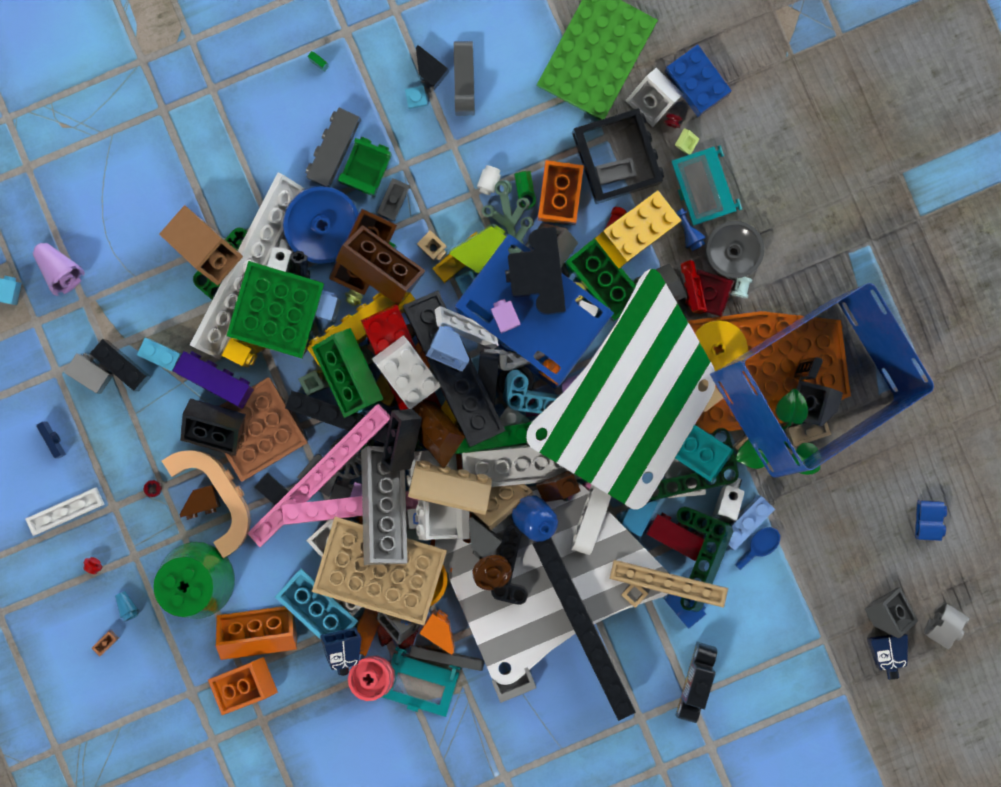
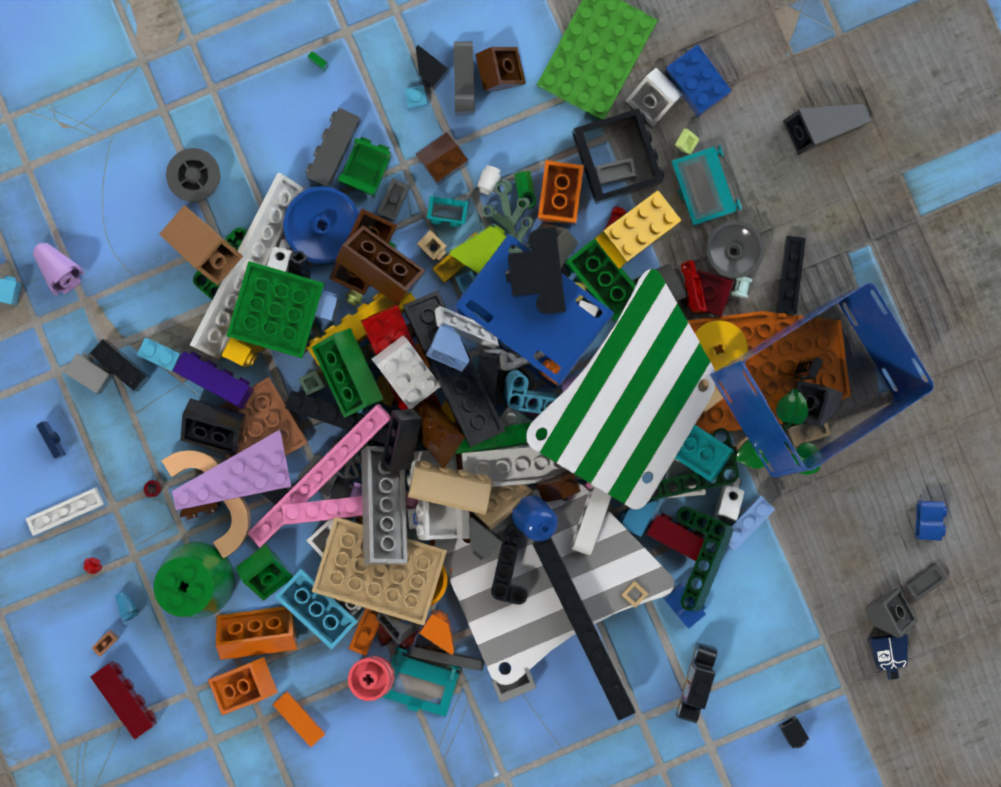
dark blue torso [320,627,361,676] -> none
reddish brown tile [472,555,512,590] -> none
lavender brick [491,299,521,333] -> none
tan tile [609,560,729,608] -> none
dark red bush [664,113,683,128] -> none
blue piece [675,208,706,251] -> none
blue piece [735,527,780,570] -> none
light grey brick [924,603,969,650] -> none
none -> dark red brick [90,661,157,740]
none -> dark grey wheel [166,148,220,202]
none -> lavender wing [172,430,292,510]
none -> green slope [235,544,293,601]
none -> orange tile [272,691,326,747]
none -> reddish brown slope [416,133,469,186]
none -> window [427,196,469,228]
none -> reddish brown slope [475,47,526,91]
none -> black plate [776,236,806,314]
none -> black brick [778,716,809,749]
none -> slope [783,104,872,155]
none -> dark grey tile [904,563,947,601]

